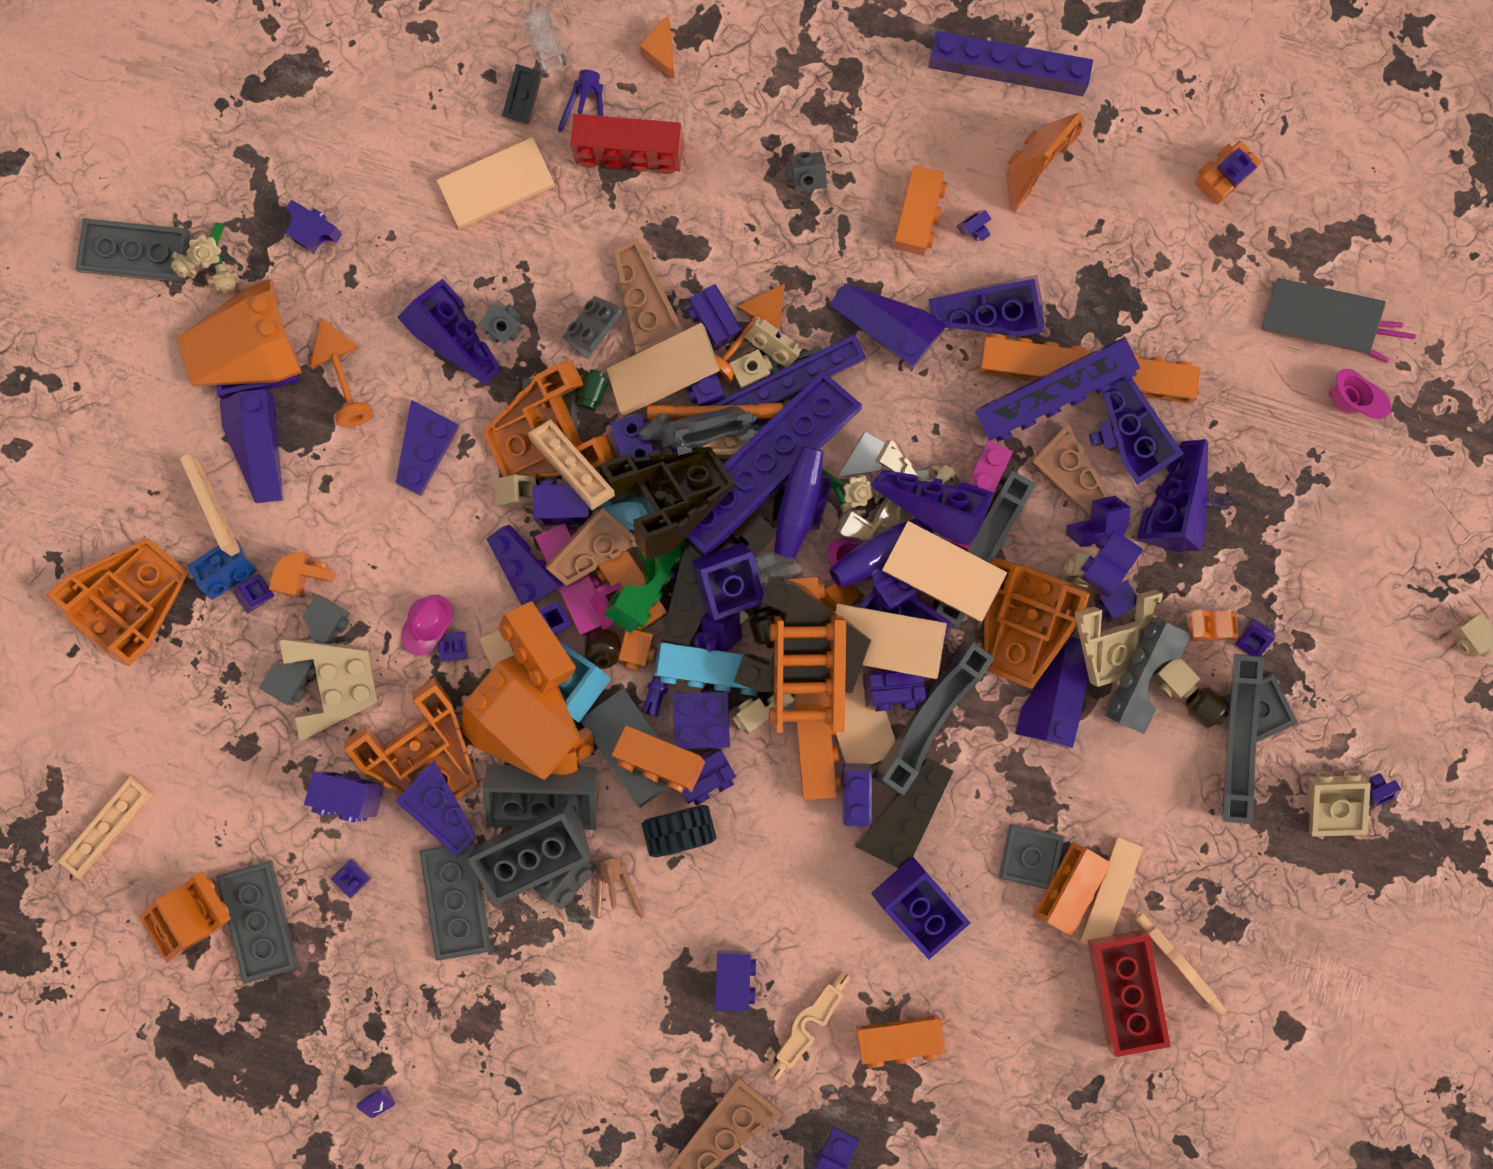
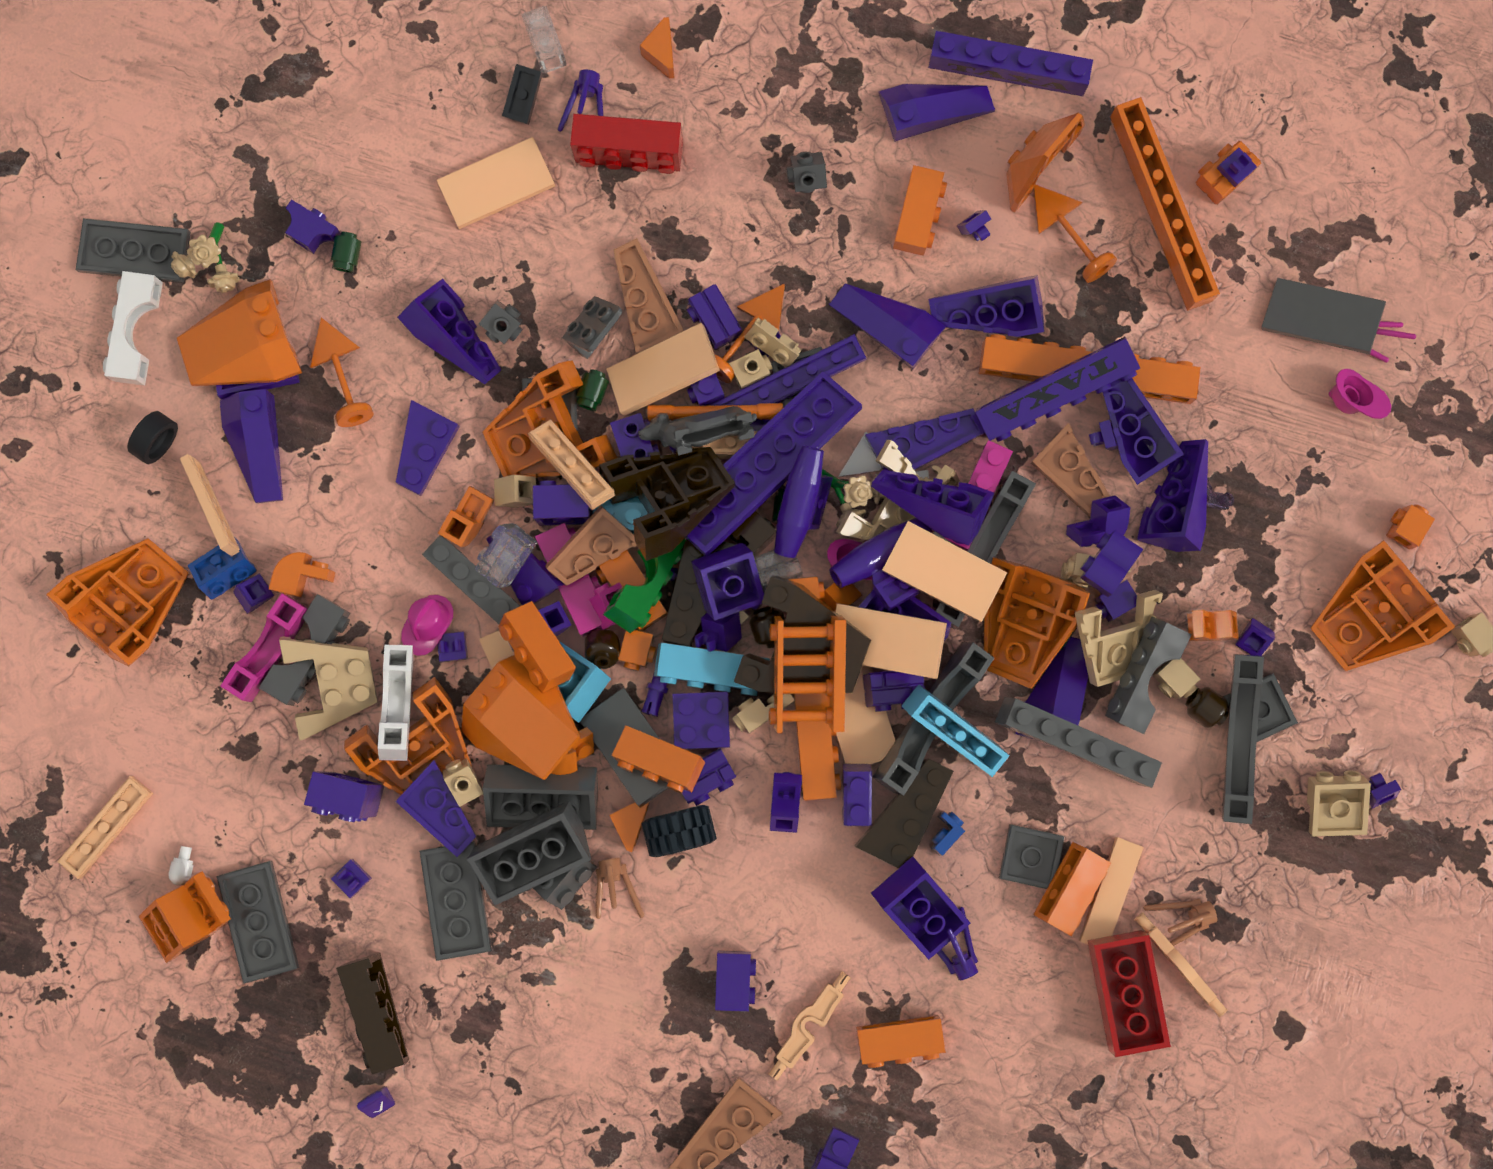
none -> white arch [103,271,163,386]
none -> black tyre [127,411,178,464]
none -> white cylinder [168,846,194,885]
none -> dark pink arch [220,593,308,702]
none -> dark green brick [330,232,362,273]
none -> dark brown wedge [336,953,409,1074]
none -> white arch [378,645,414,761]
none -> dark grey arch [422,535,520,624]
none -> orange brick [438,486,495,547]
none -> tan brick [442,758,483,807]
none -> clear brick [475,523,537,588]
none -> orange slope [609,801,650,852]
none -> dark purple brick [770,772,802,833]
none -> dark purple wing [865,408,985,471]
none -> dark purple wedge [879,84,995,142]
none -> medium azure brick [902,685,1010,777]
none -> blue bracket [931,812,965,856]
none -> dark purple plant [937,907,979,981]
none -> dark grey arch [995,697,1162,788]
none -> orange piece [1034,184,1117,283]
none -> orange brick [1110,97,1220,311]
none -> nougat plant [1143,899,1217,946]
none -> orange wedge [1311,540,1455,671]
none -> orange brick [1386,505,1435,550]

